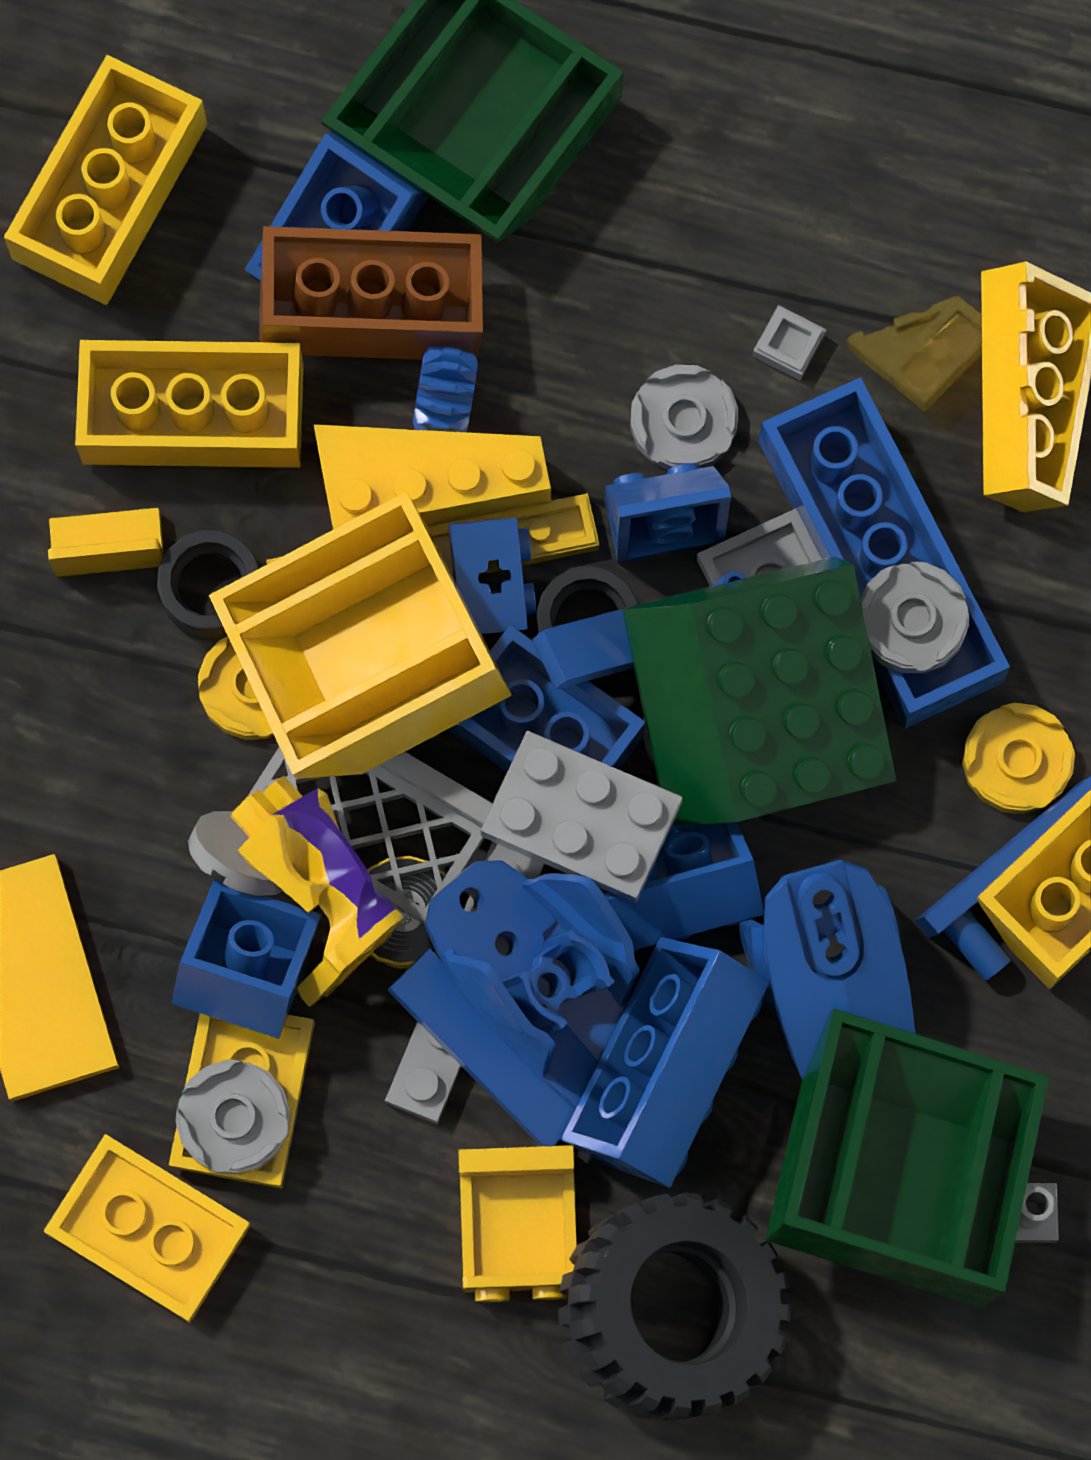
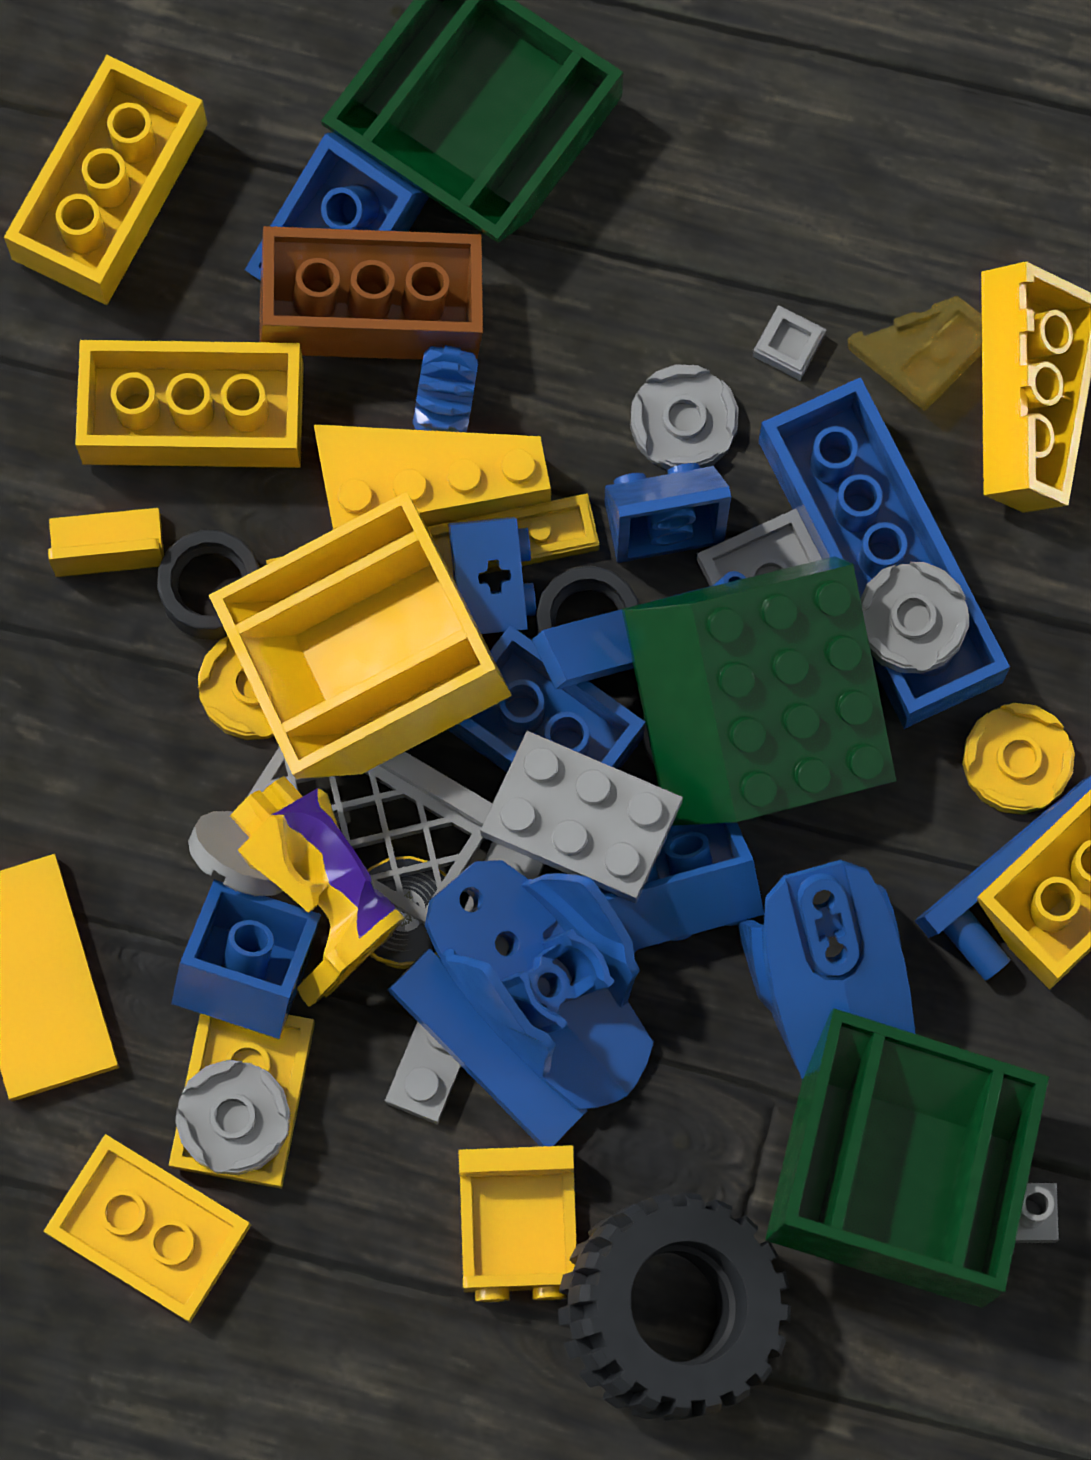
blue brick [561,937,770,1187] -> none

